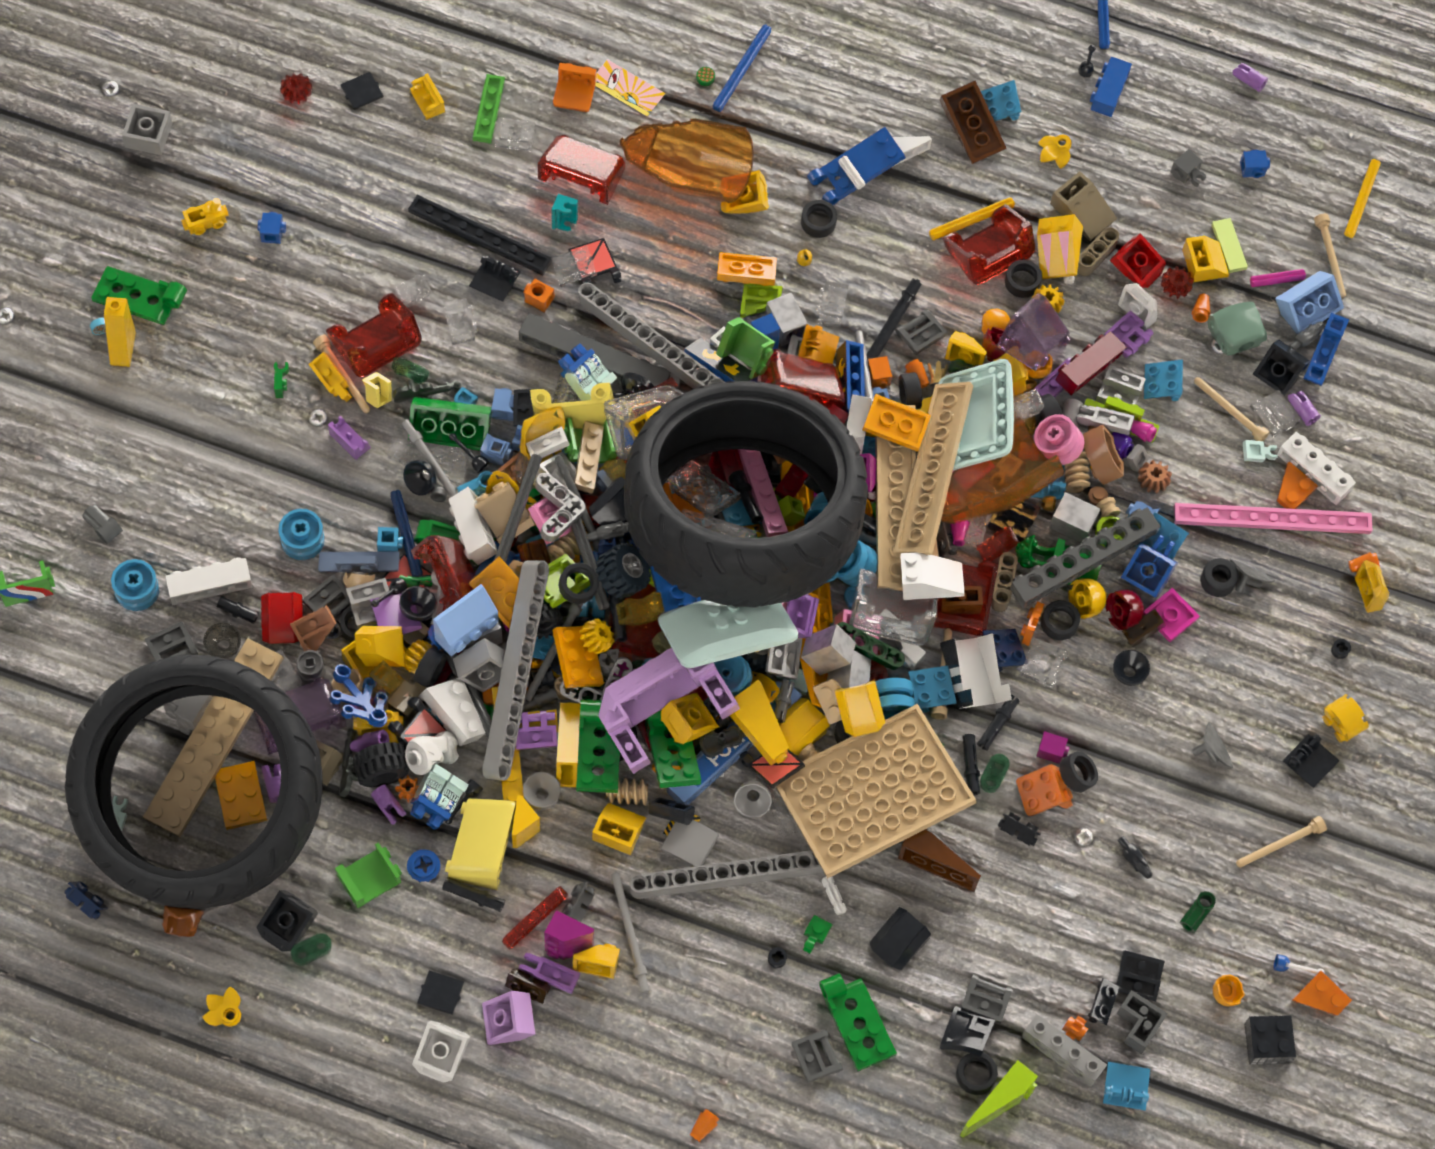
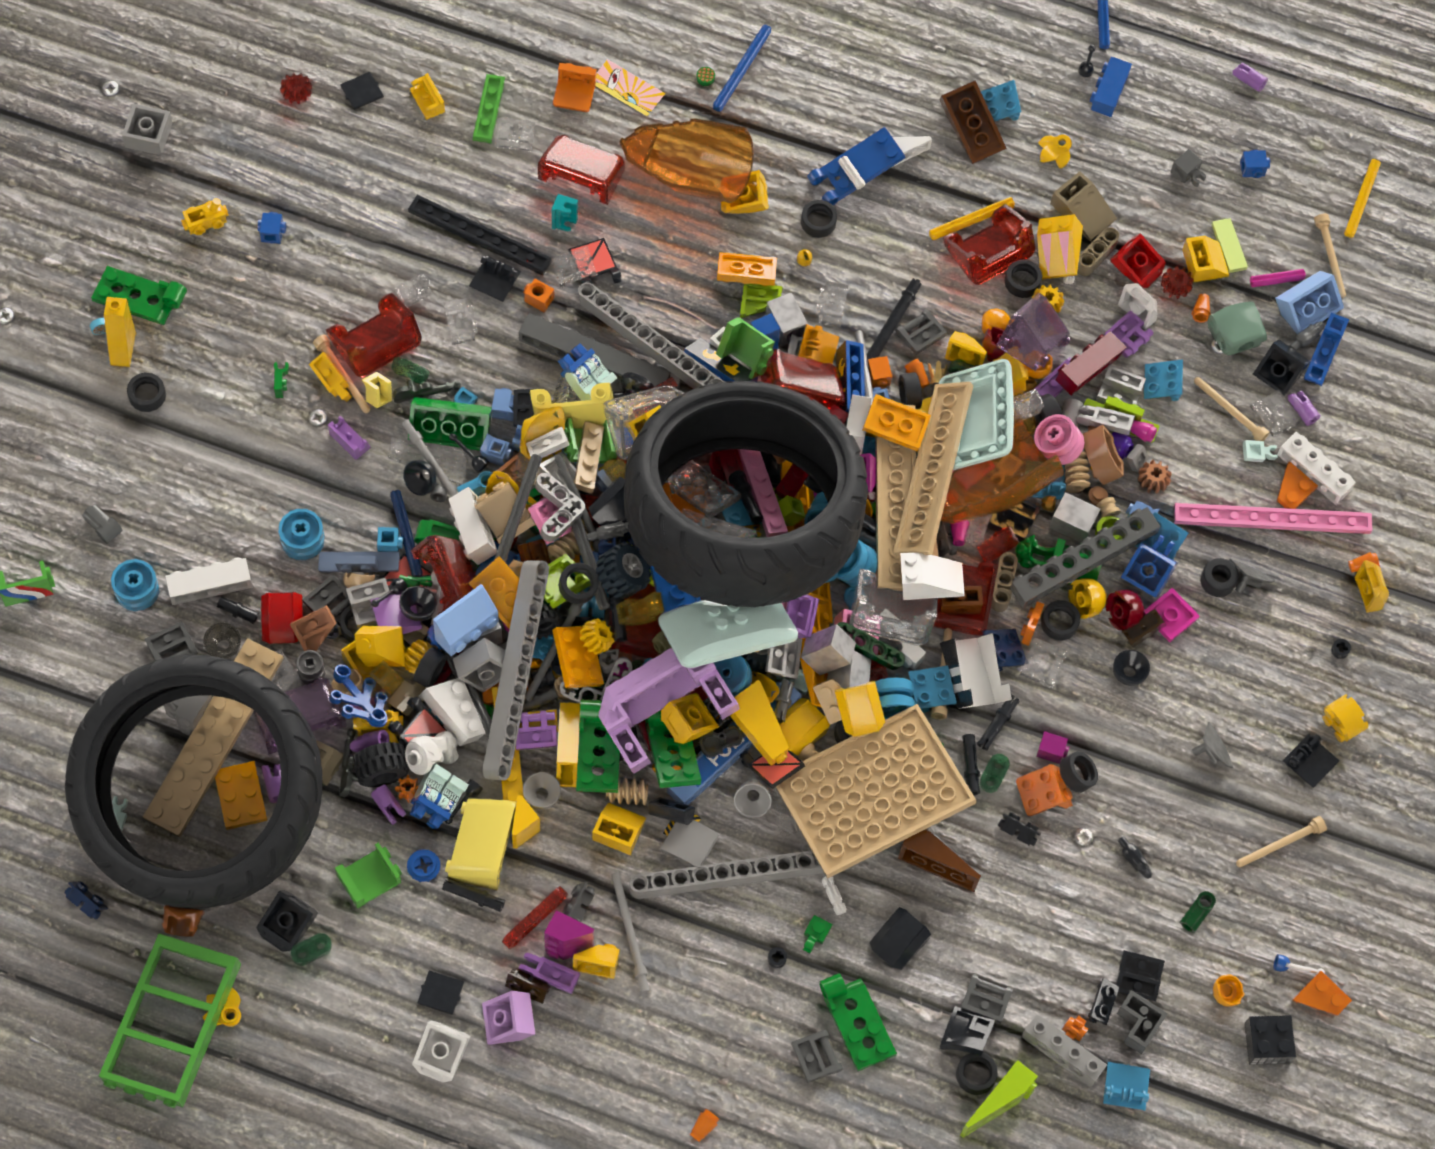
none -> bright green window [99,934,241,1108]
none -> black tyre [127,372,166,412]

